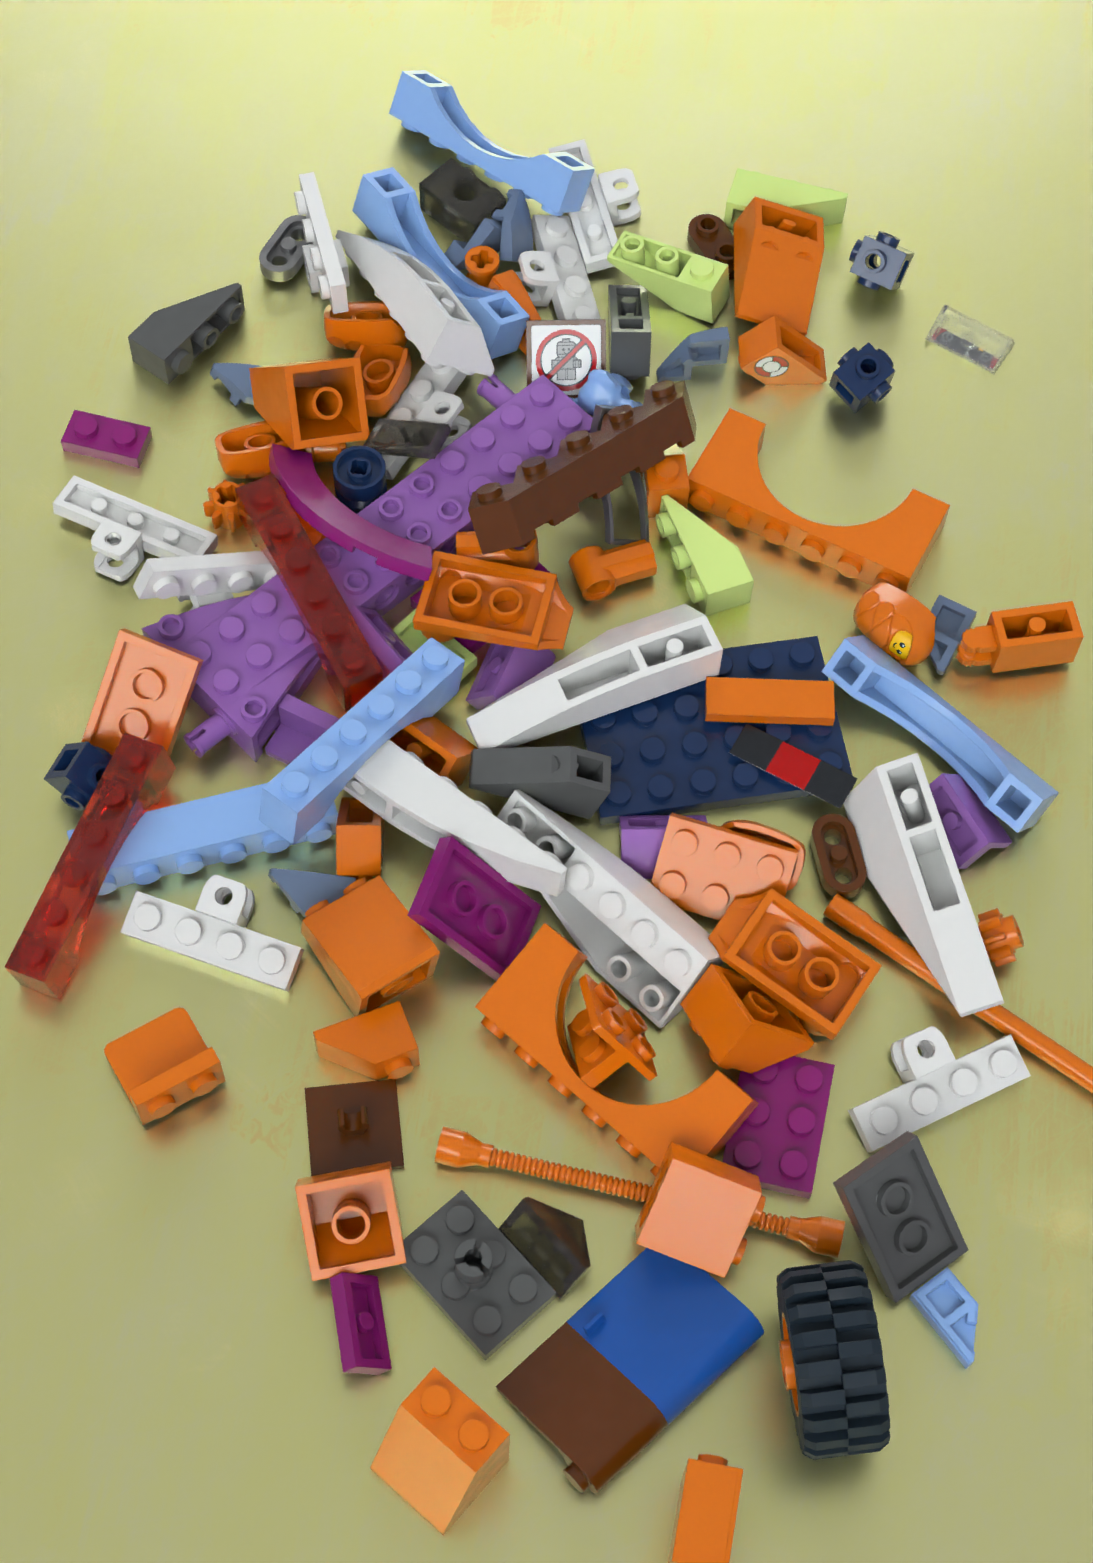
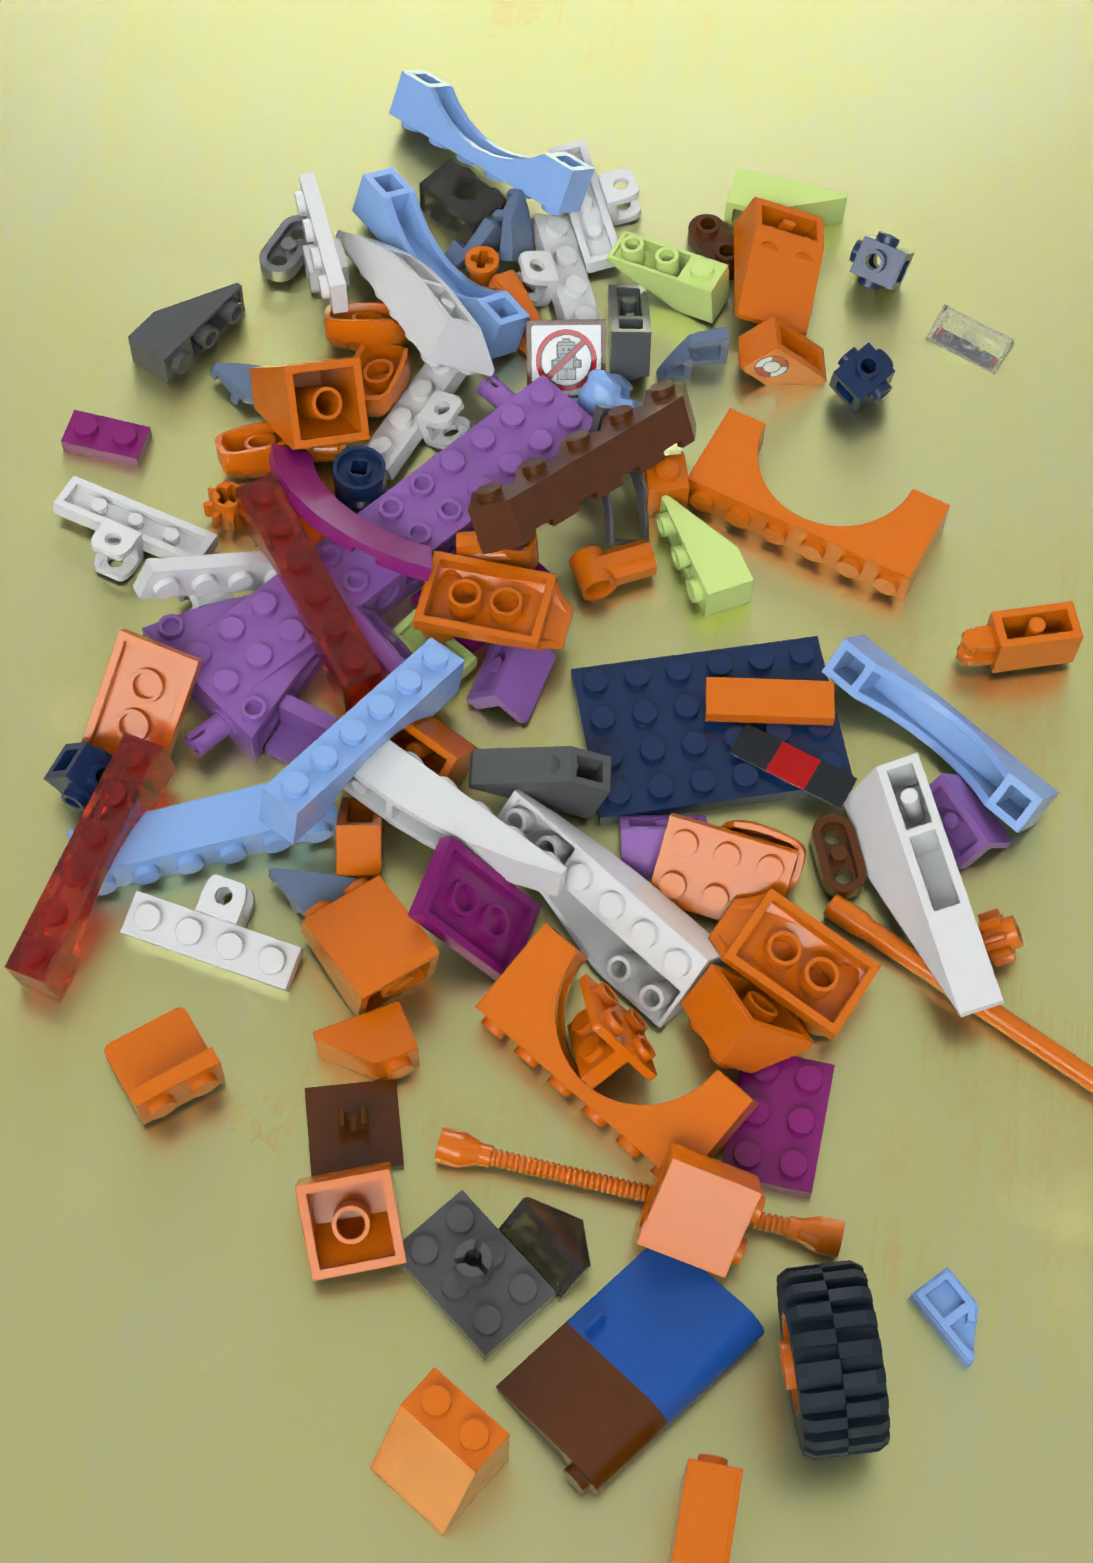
magenta plate [330,1272,392,1375] -> none
clear smoke slope [363,418,451,459] -> none
white wedge [466,604,723,749] -> none
dark grey plate [833,1131,968,1303] -> none
white plate [848,1026,1031,1153] -> none
orange piece [853,582,936,666] -> none
sand blue slope [929,594,977,676] -> none

